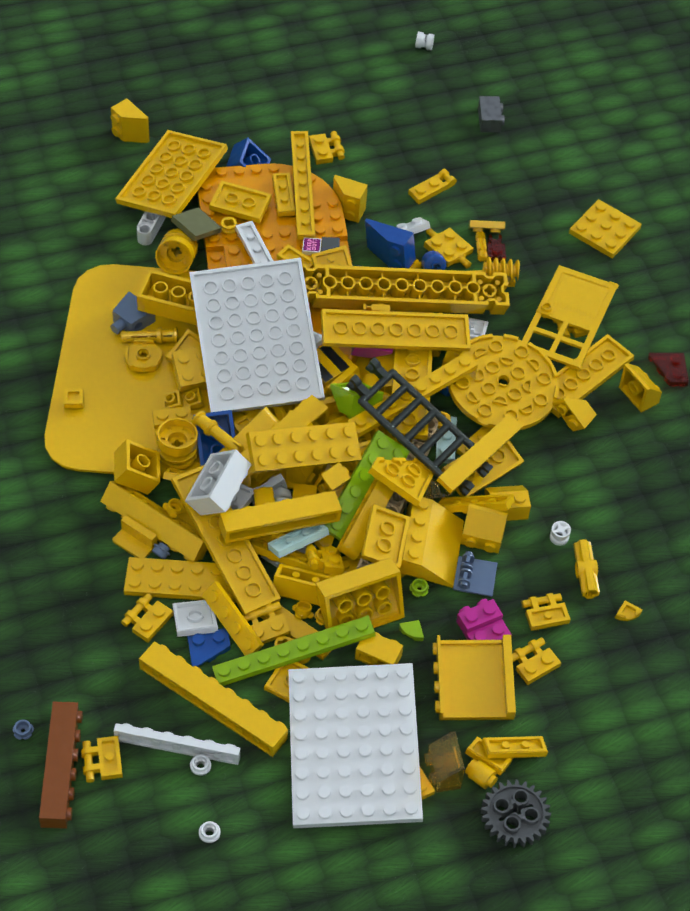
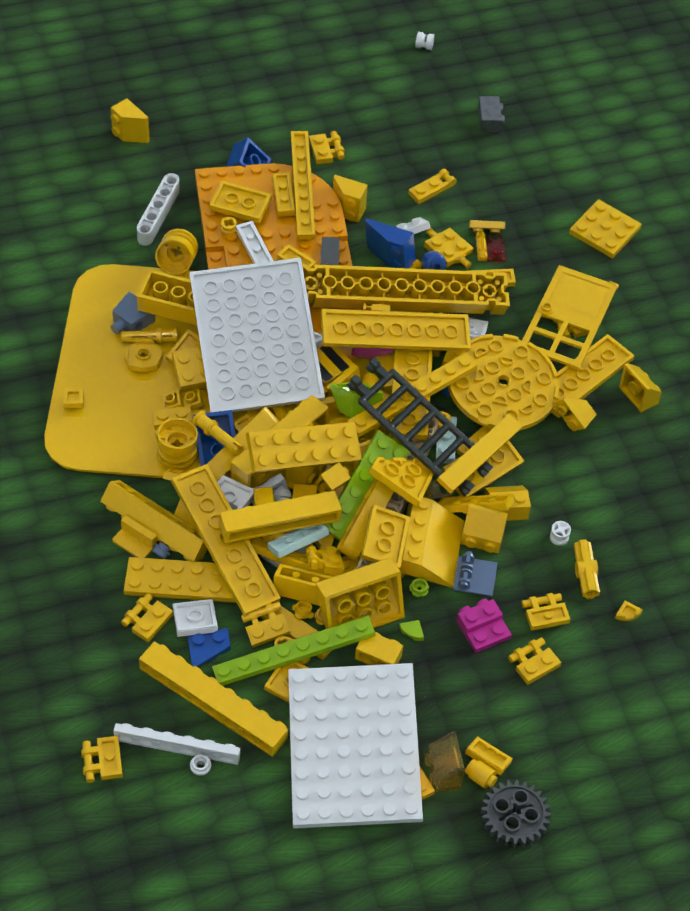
sand blue plate [13,720,34,740] -> none
dark orange brick [39,702,83,829] -> none
yellow brick [114,439,160,495] -> none
yellow plate [115,130,228,218] -> none
yellow plate [162,498,186,519] -> none
olive tile [171,207,222,241] -> none
white brick [185,449,251,515] -> none
white plate [199,821,220,843] -> none
yellow plate [202,582,264,655] -> none
tile [302,237,322,256] -> none
yellow plate [311,245,352,266] -> none
yellow panel [432,635,516,720] -> none
yellow piece [482,257,520,282] -> none
yellow tile [482,736,548,759] -> none
clear red wing [648,353,689,386] -> none

